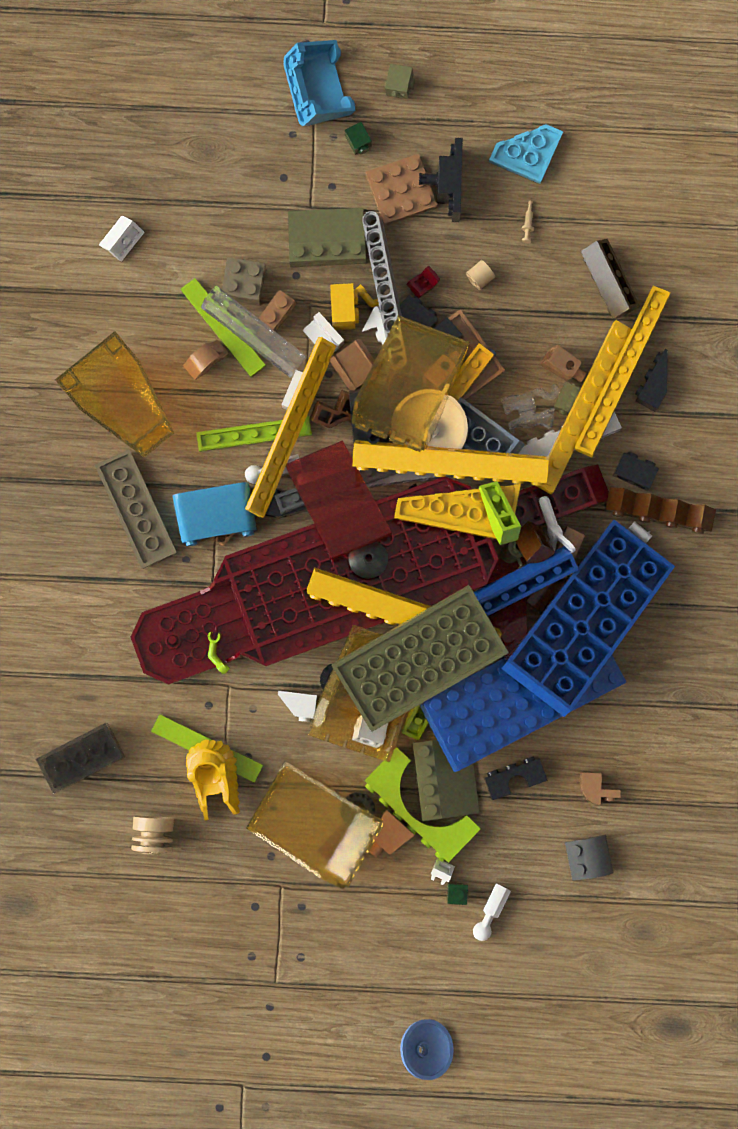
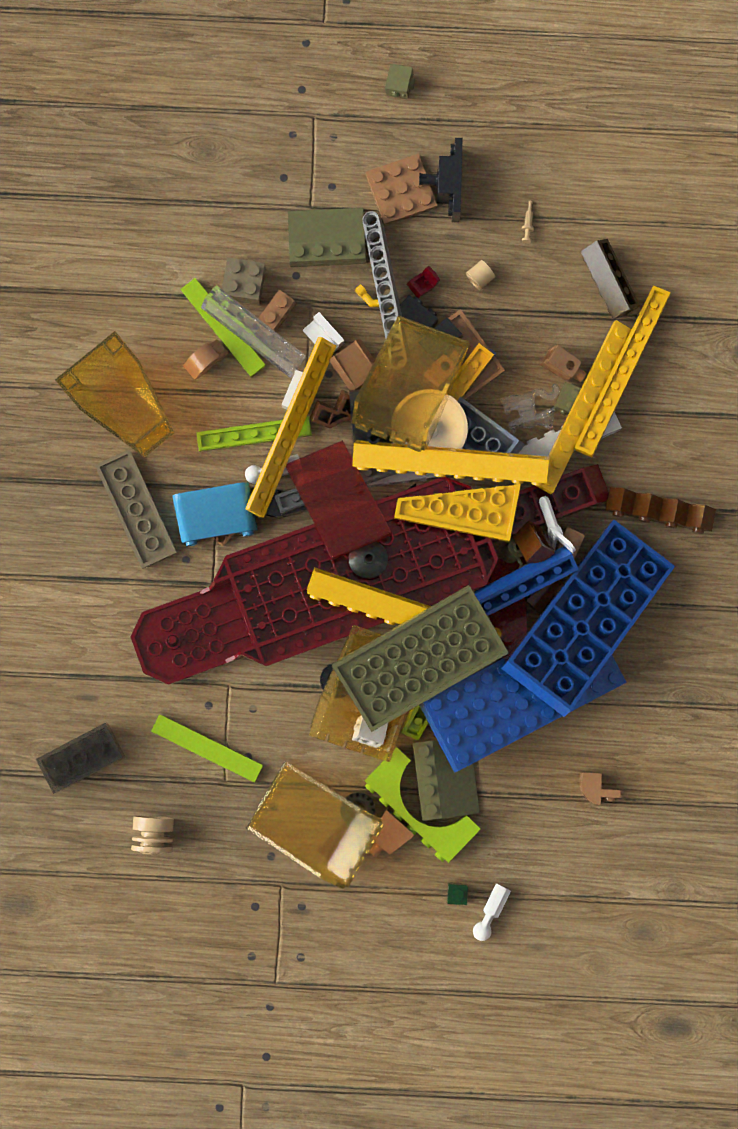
white panel [99,216,144,262] -> none
yellow piece [186,740,240,821] -> none
lime arm [208,631,230,674] -> none
white slope [278,691,317,722] -> none
dark azure windscreen [283,40,356,126] -> none
yellow brick [330,283,359,330] -> none
dark green brick [345,122,372,155] -> none
white slope [363,306,387,345] -> none
medium blue dish [400,1019,454,1080] -> none
white tile [431,858,455,885] -> none
lime slope [479,481,521,545] -> none
black arch [484,756,548,800] -> none
medium azure plate [489,124,563,184] -> none
dark grey brick [565,835,614,881] -> none
black brick [613,452,659,491] -> none
white pin [628,521,652,543] -> none
black slope [635,349,668,412] -> none

